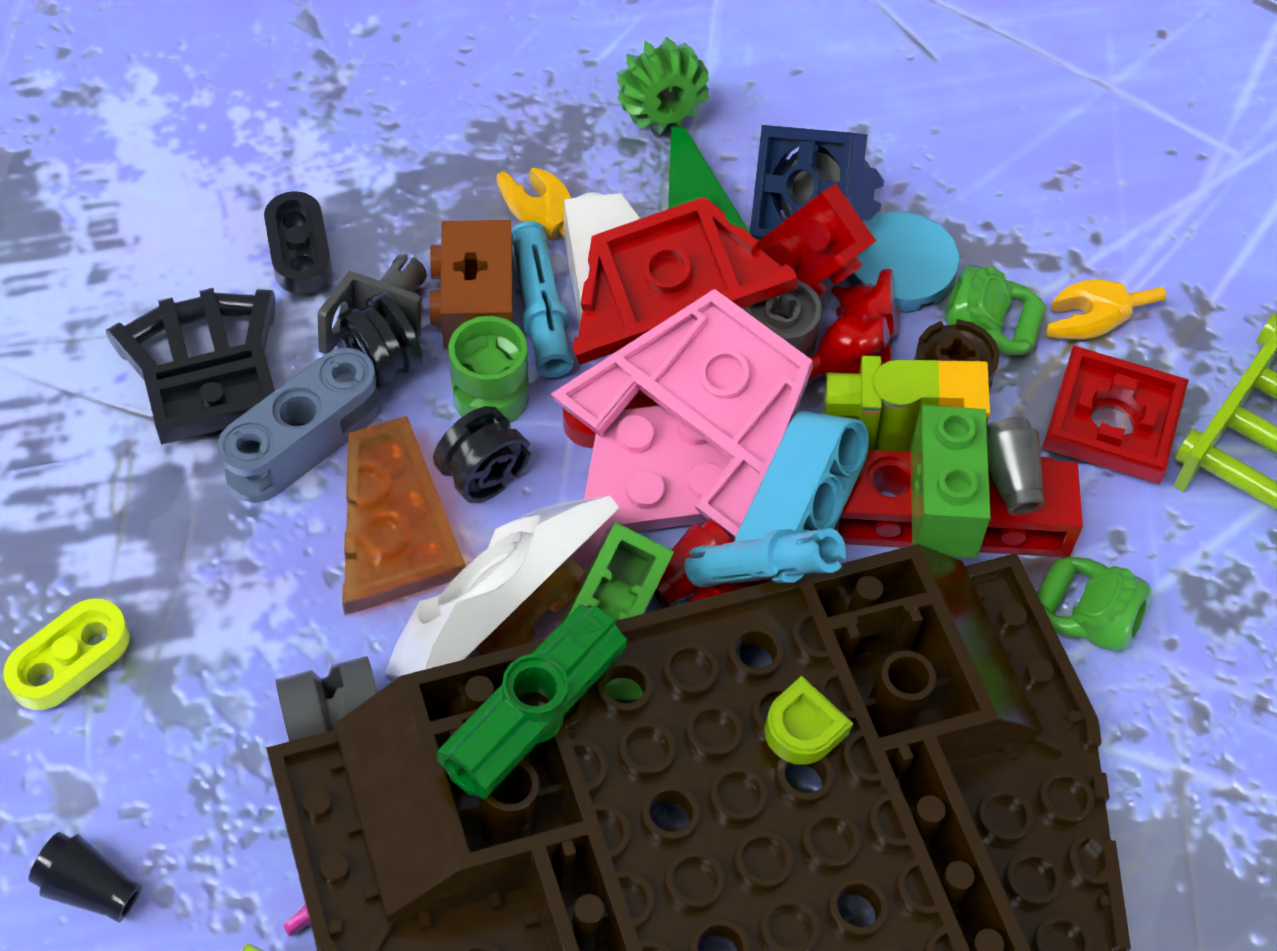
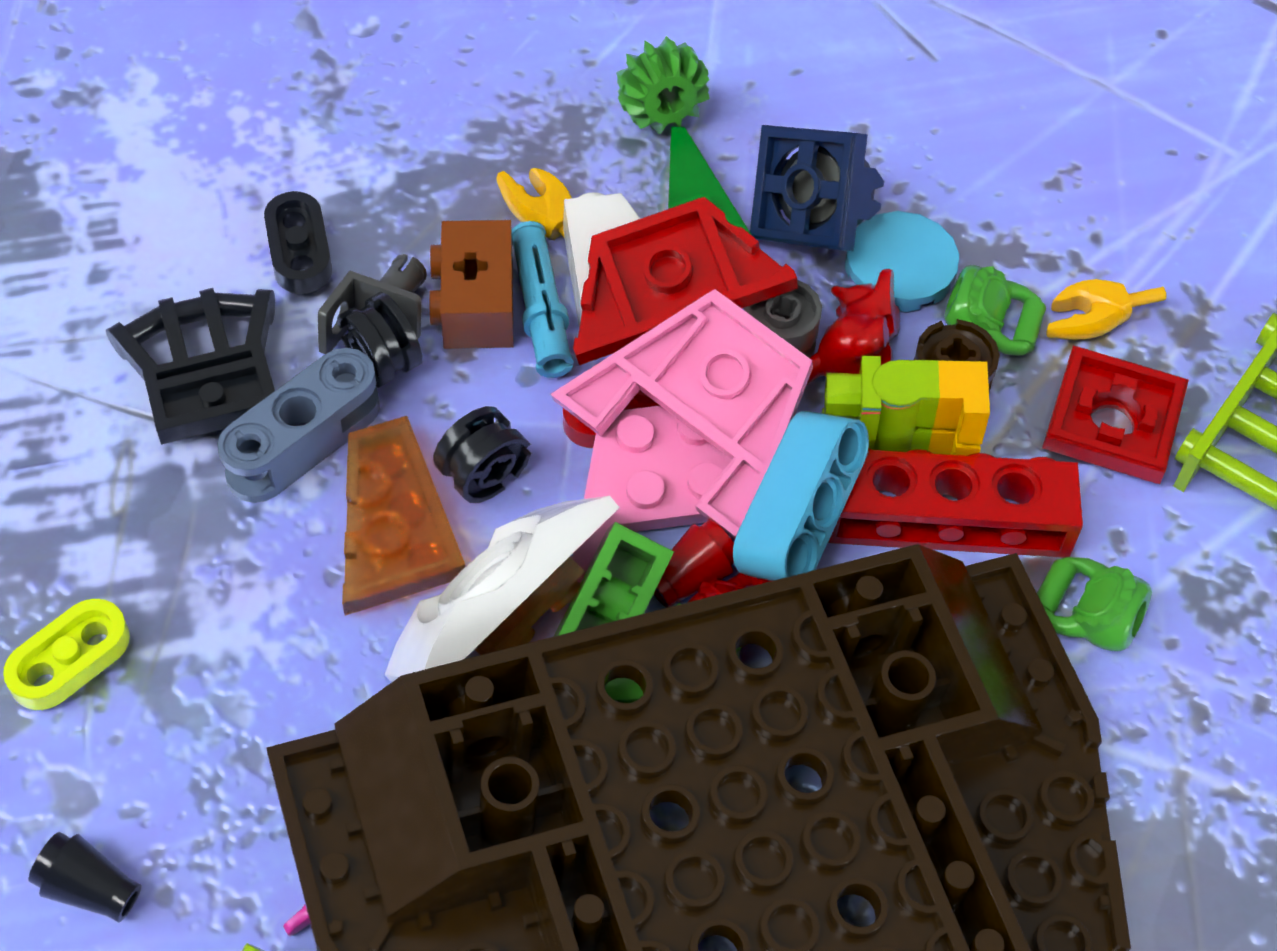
dark grey wheel [275,656,377,741] -> none
green piece [437,604,627,800] -> none
bright green wheel [448,316,529,423] -> none
medium azure pin [685,528,846,588] -> none
red bracket [759,183,876,297] -> none
lime tile [764,676,853,765] -> none
bright green brick [911,405,990,558] -> none
flat silver cone [986,416,1045,516] -> none

